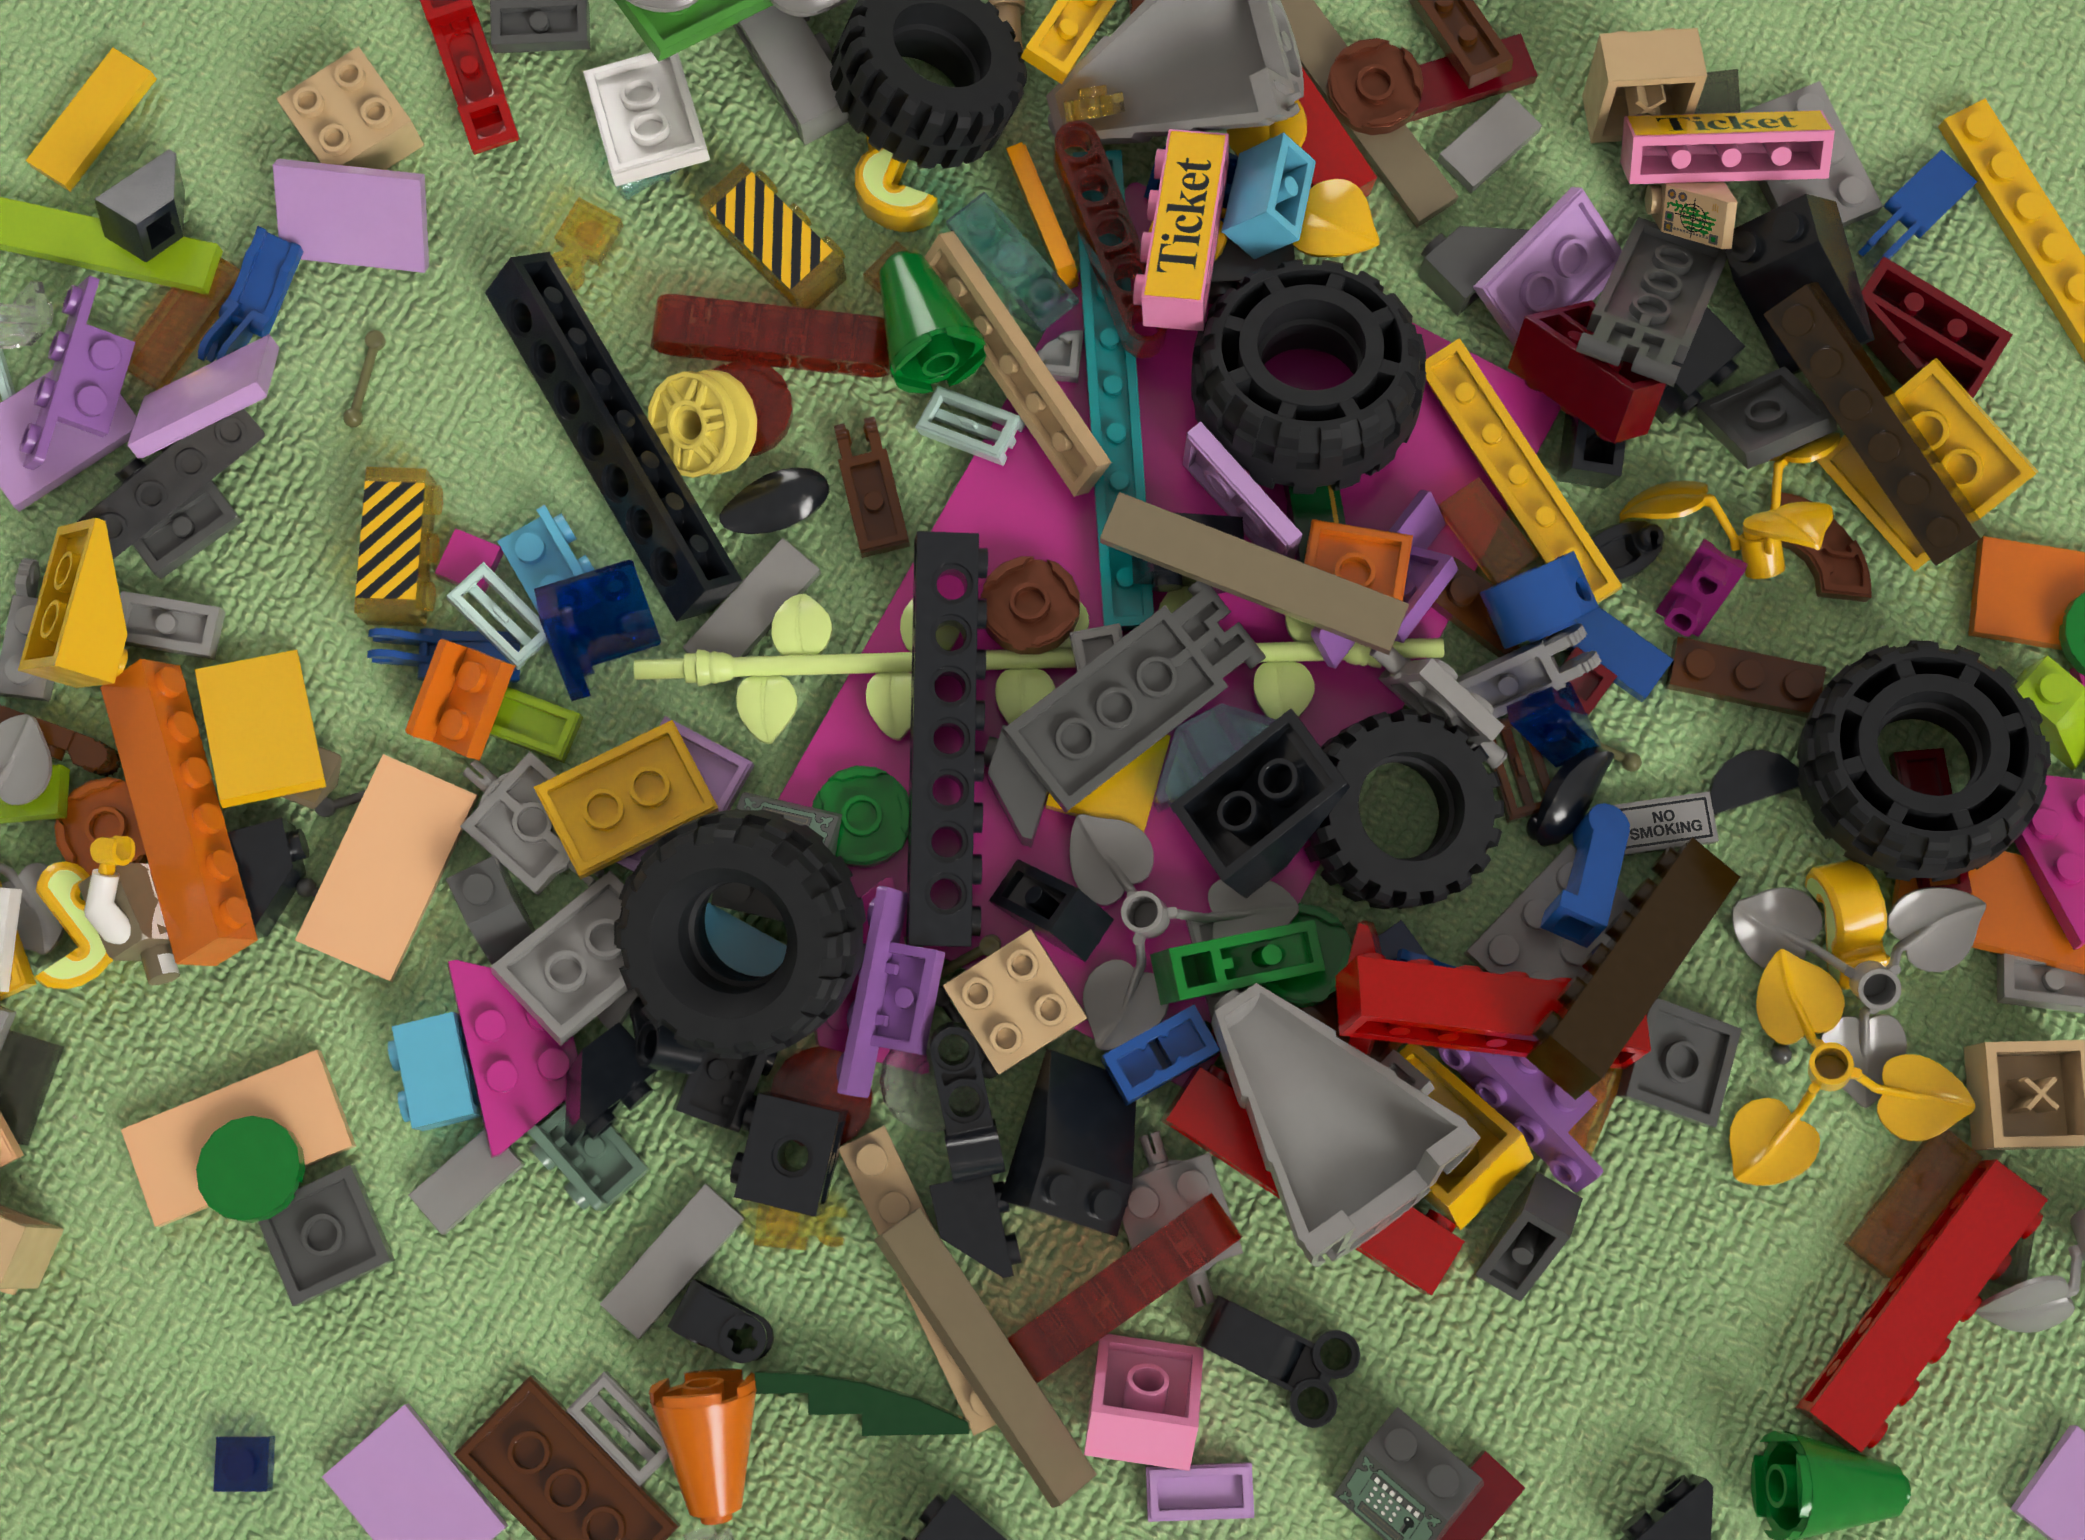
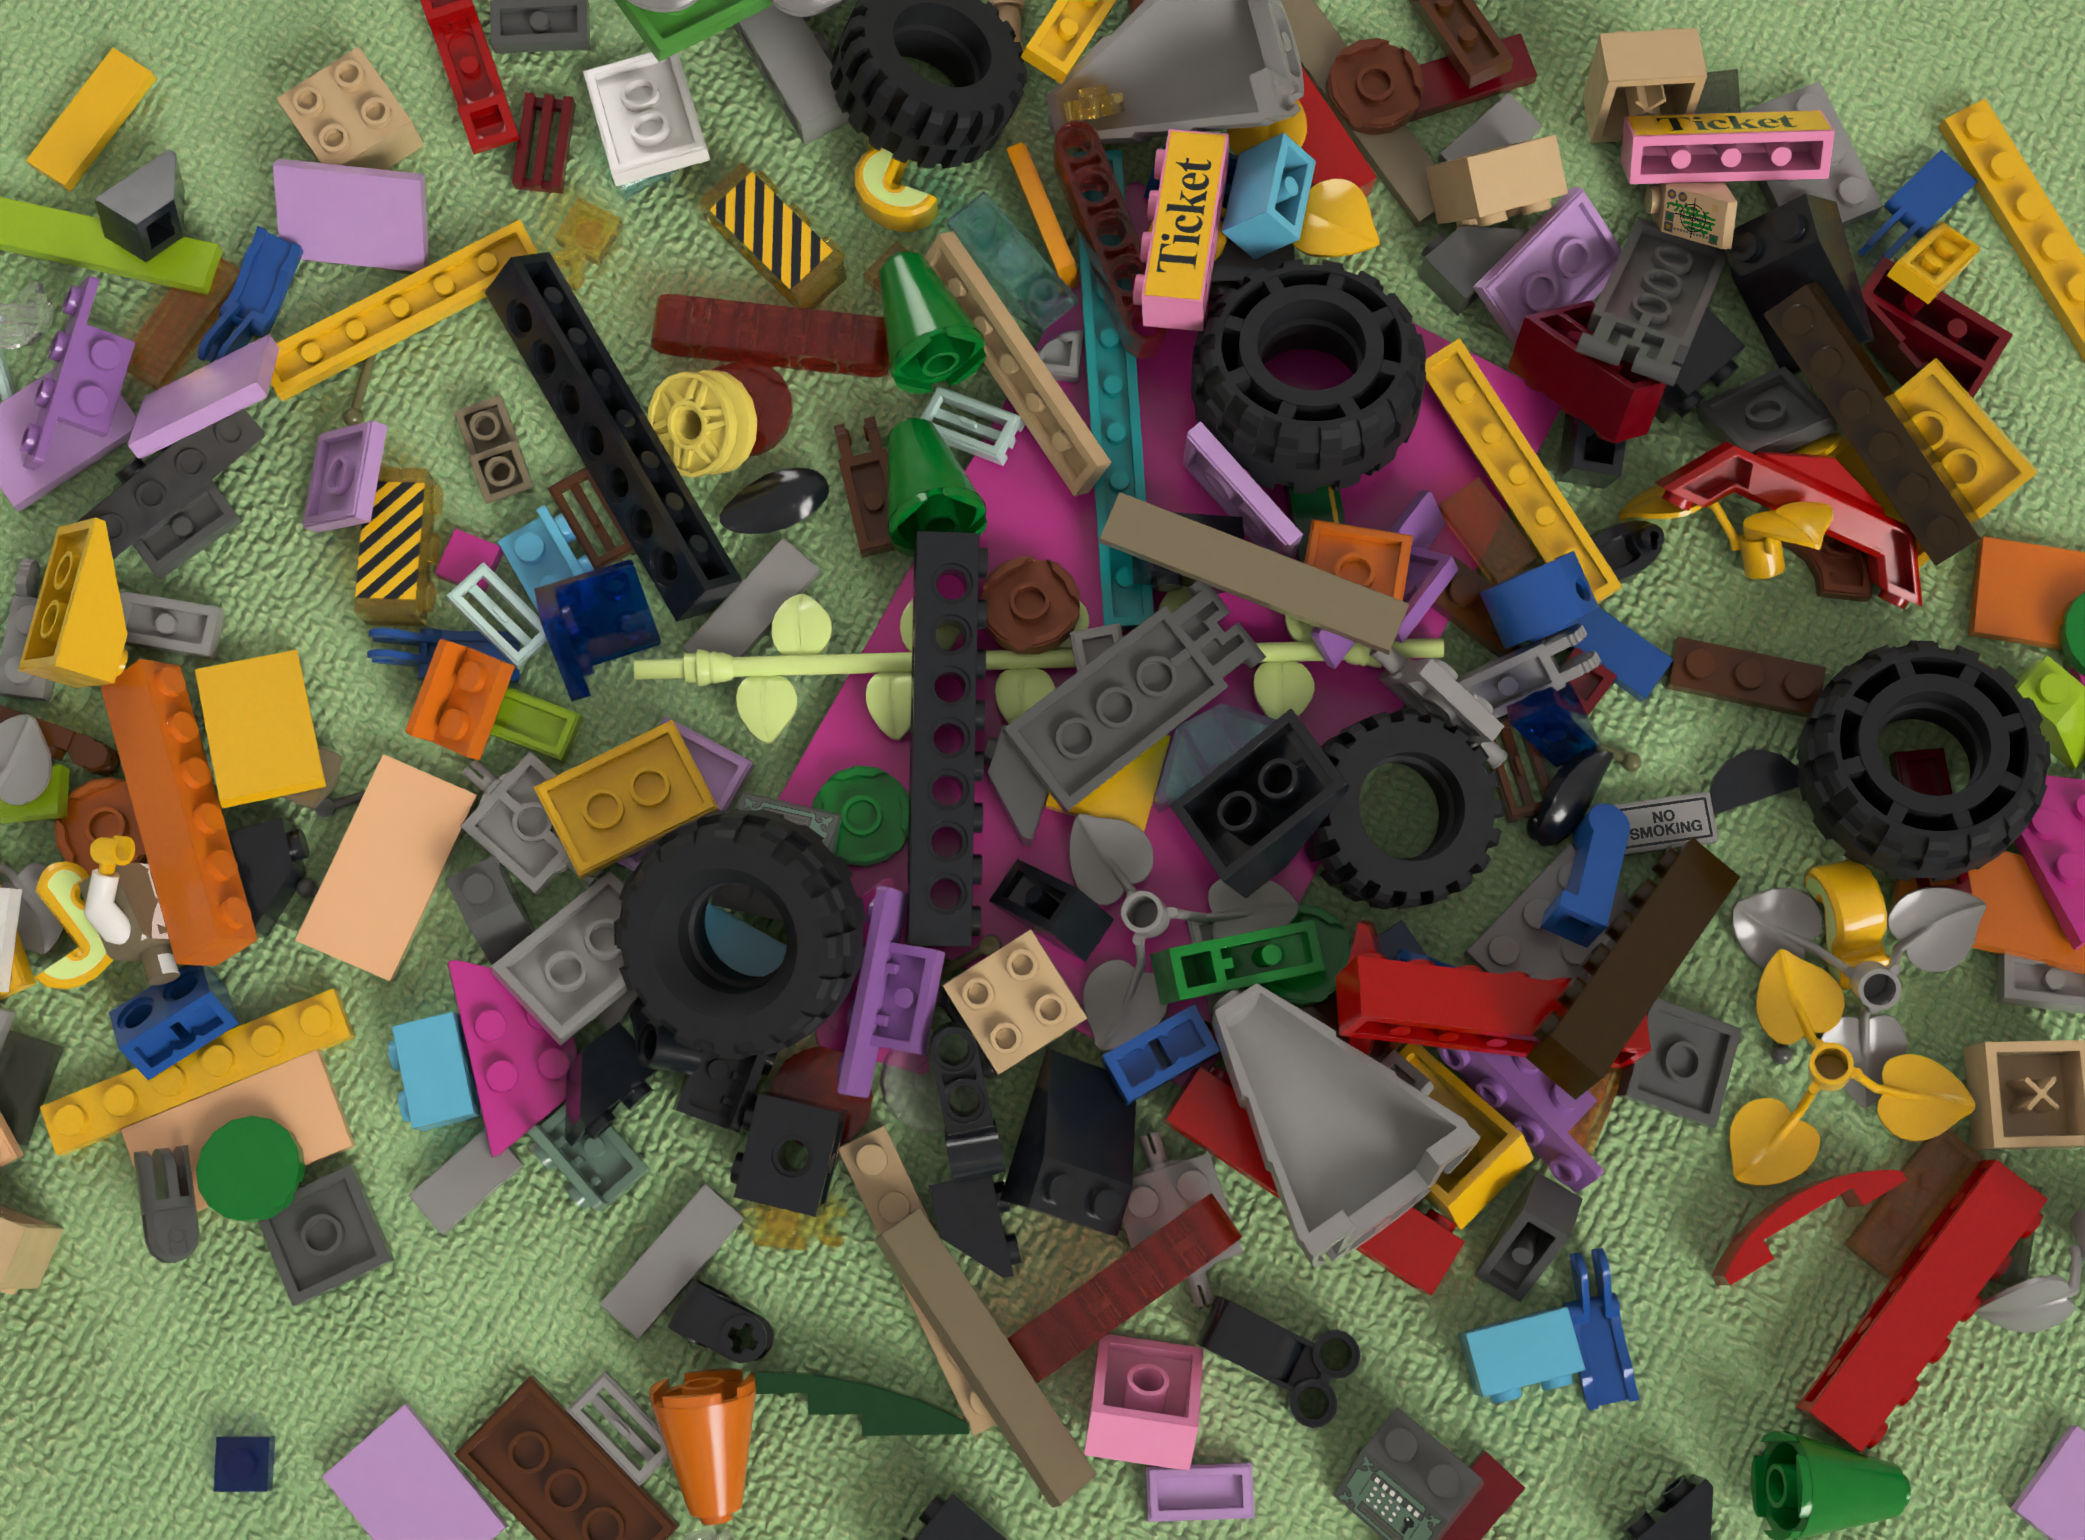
magenta hips [1655,539,1748,637] -> none
none -> yellow plate [40,988,356,1156]
none -> blue brick [109,965,239,1080]
none -> dark grey arm [133,1145,200,1263]
none -> yellow plate [270,219,538,402]
none -> lavender tile [302,420,388,533]
none -> dark tan slope [454,395,534,504]
none -> dark red tile [512,92,576,194]
none -> reddish brown tile [547,467,636,575]
none -> green cone [888,418,987,558]
none -> tan brick [1425,134,1568,228]
none -> medium azure brick [1458,1307,1585,1404]
none -> blue arm [1563,1248,1640,1410]
none -> red helmet [1654,441,1923,610]
none -> red slope [1712,1170,1907,1286]
none -> yellow tile [1887,222,1980,304]

